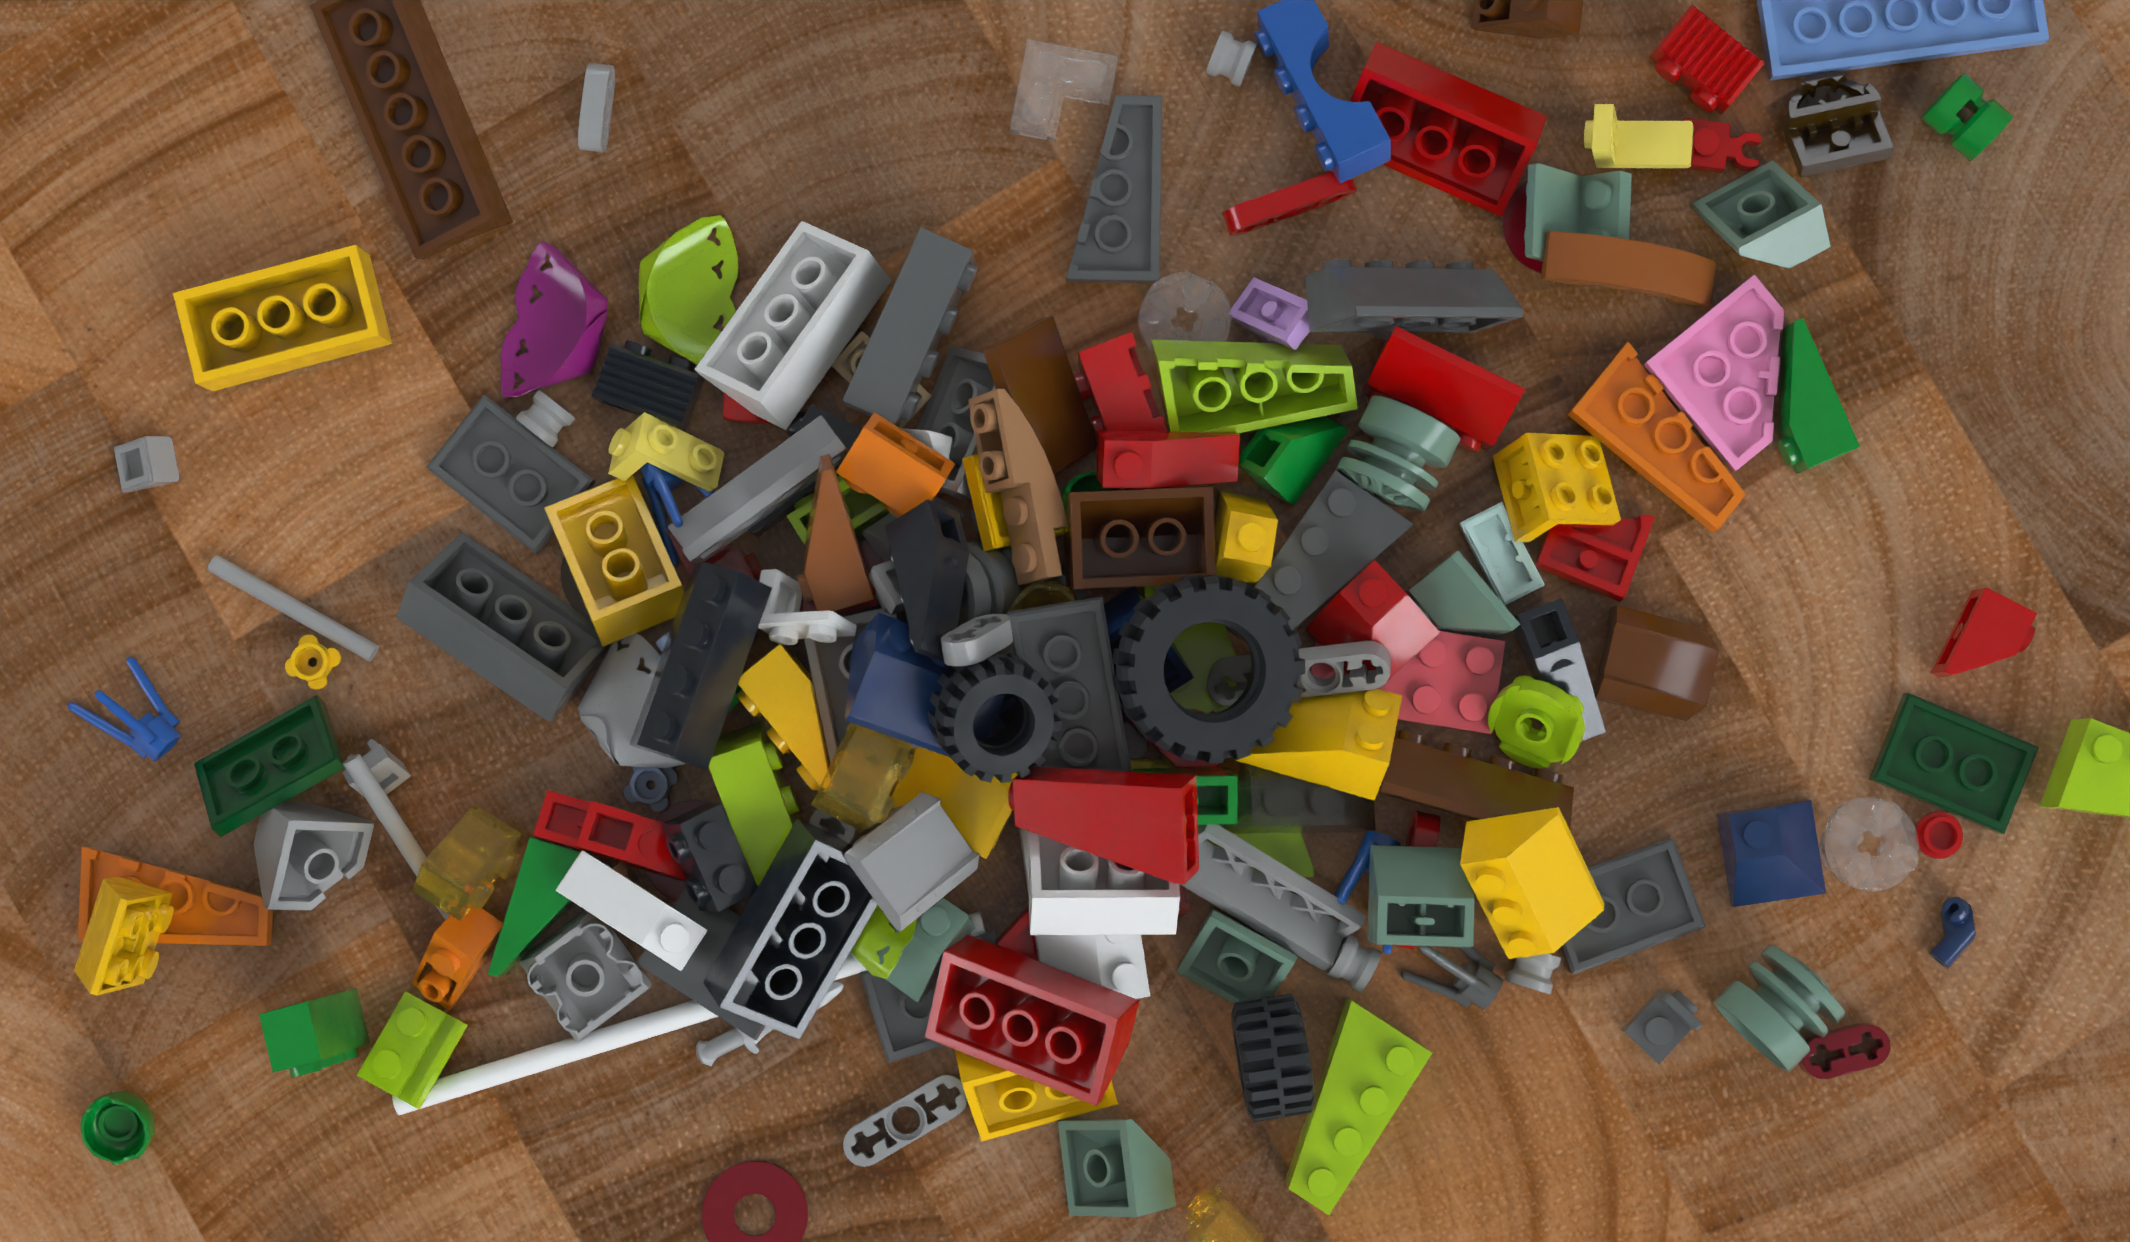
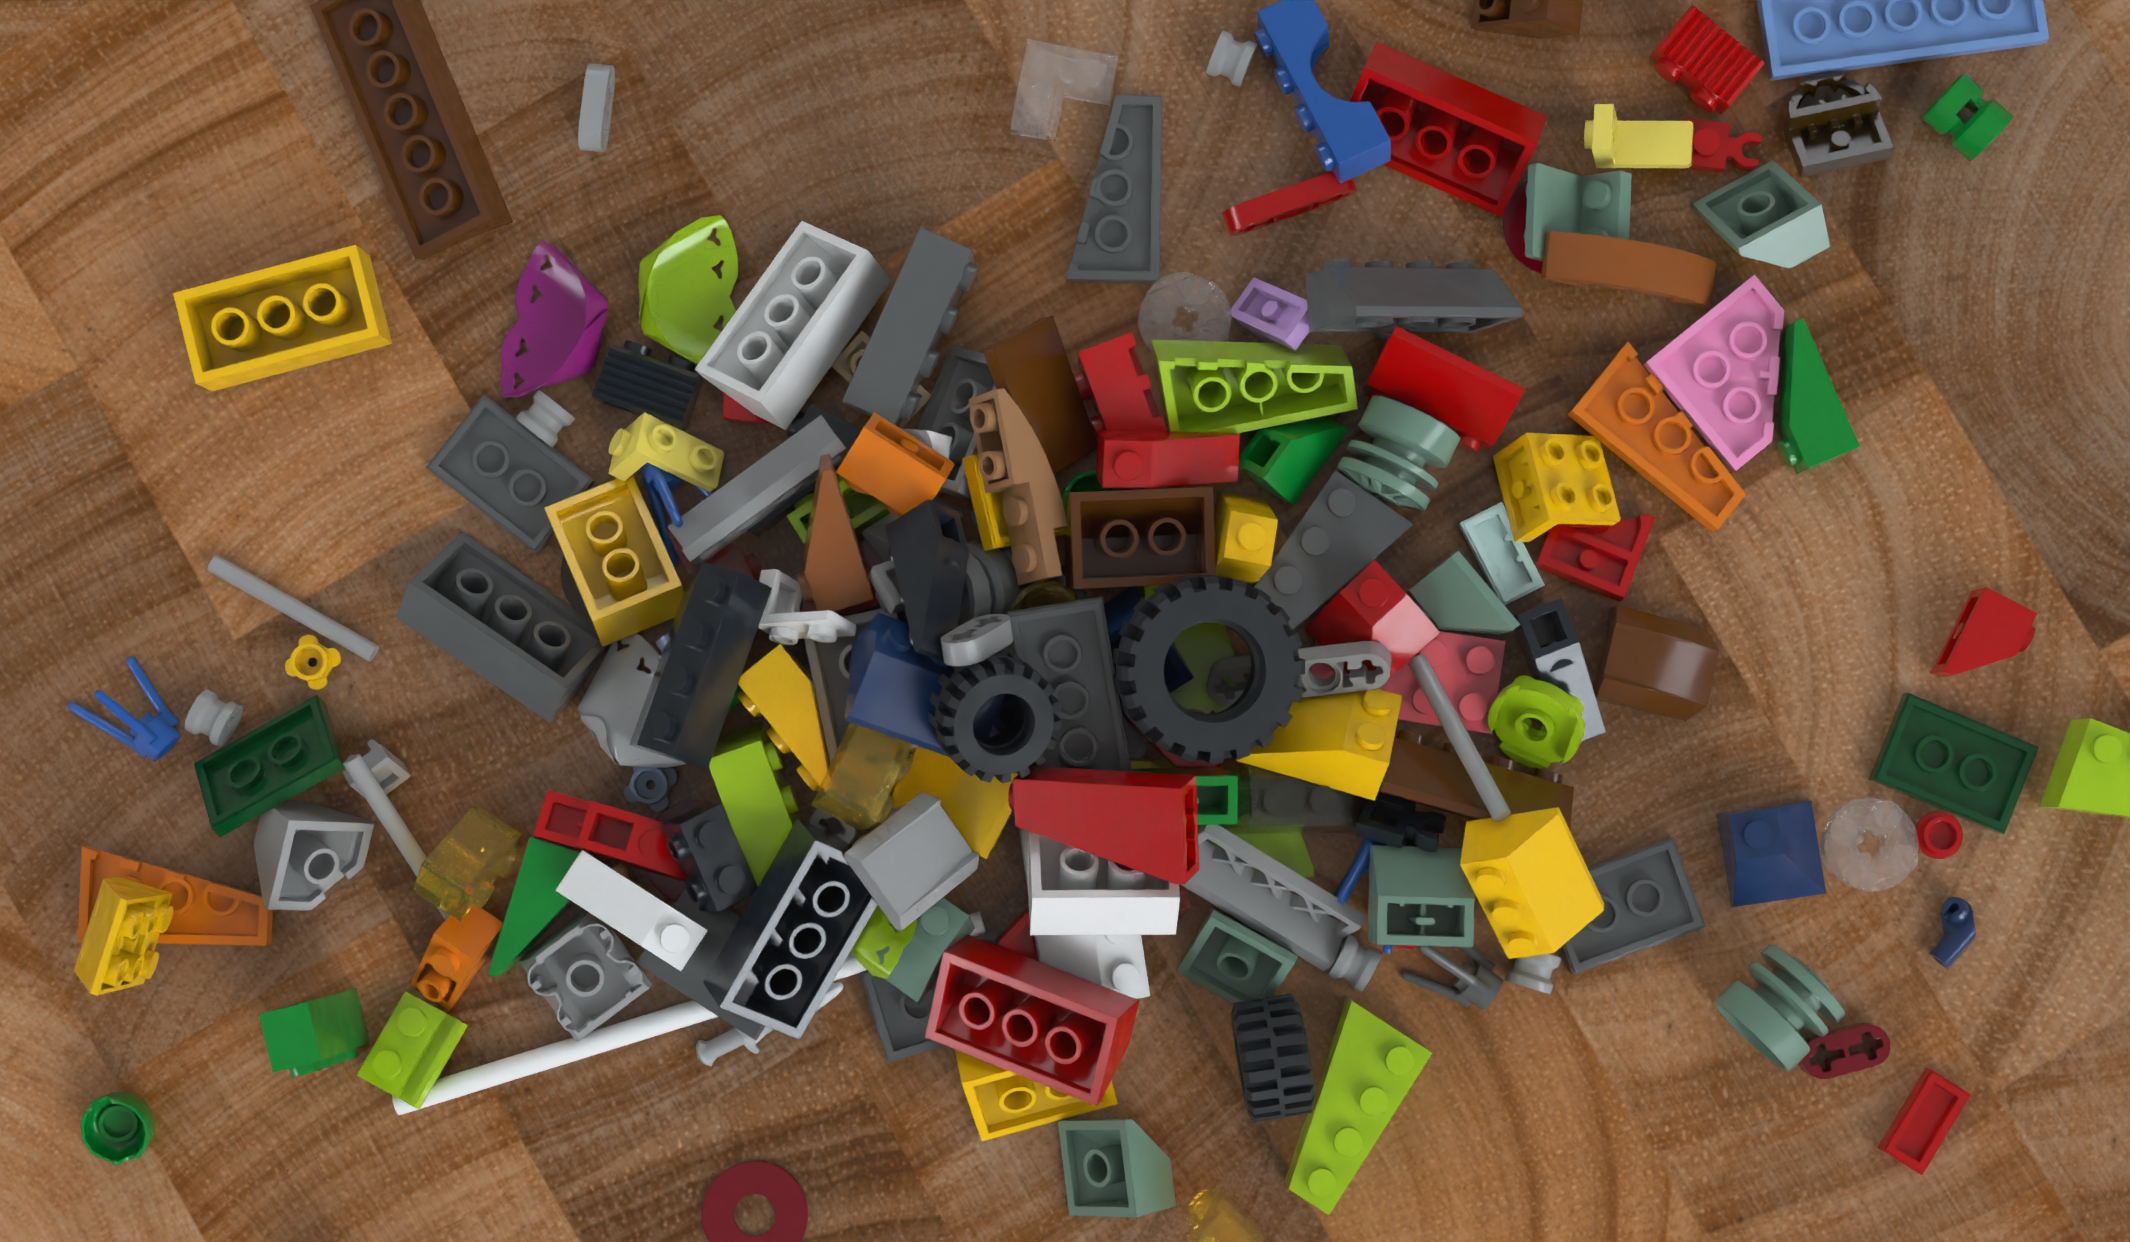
light grey slope [114,436,179,493] -> none
light grey beam [843,1073,968,1167] -> none
dark grey bracket [1621,989,1703,1064] -> none
none -> light grey wheel [185,689,243,747]
none -> black plate [1355,792,1446,852]
none -> light grey bar [1408,654,1511,822]
none -> red tile [1877,1068,1971,1175]

